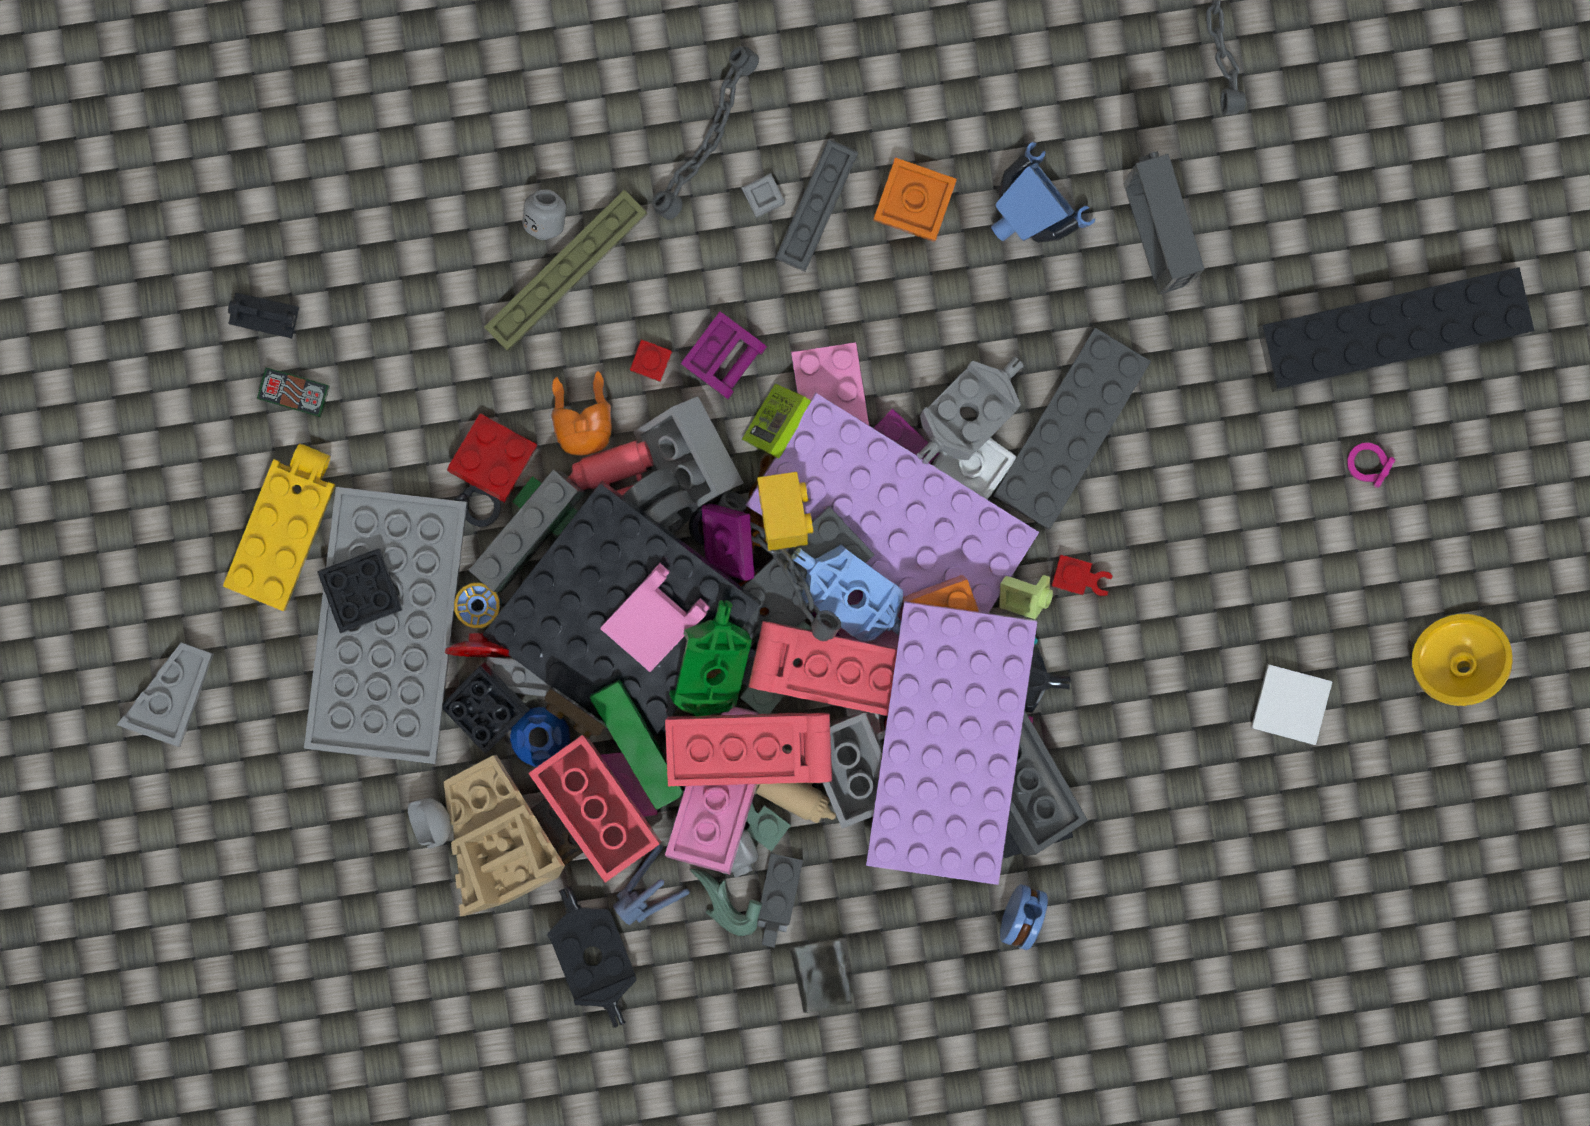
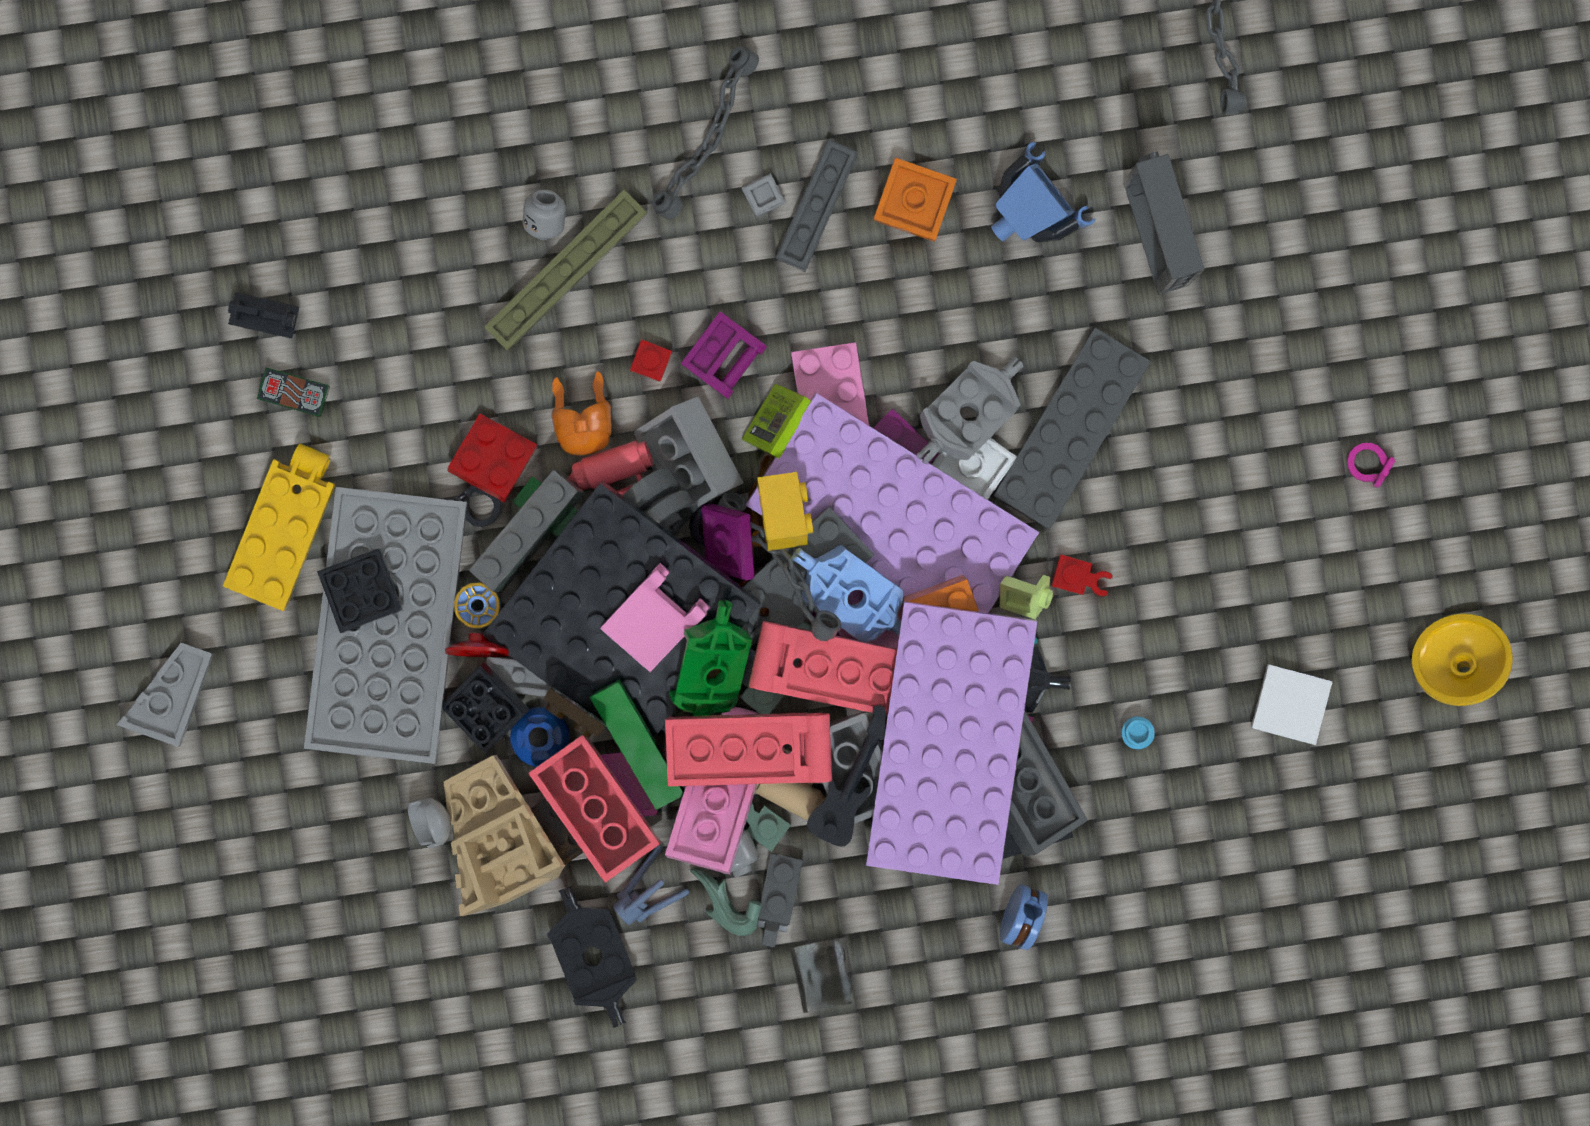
black brick [1257,267,1535,393] -> none
none -> black piece [807,704,886,847]
none -> medium azure plate [1121,716,1155,749]

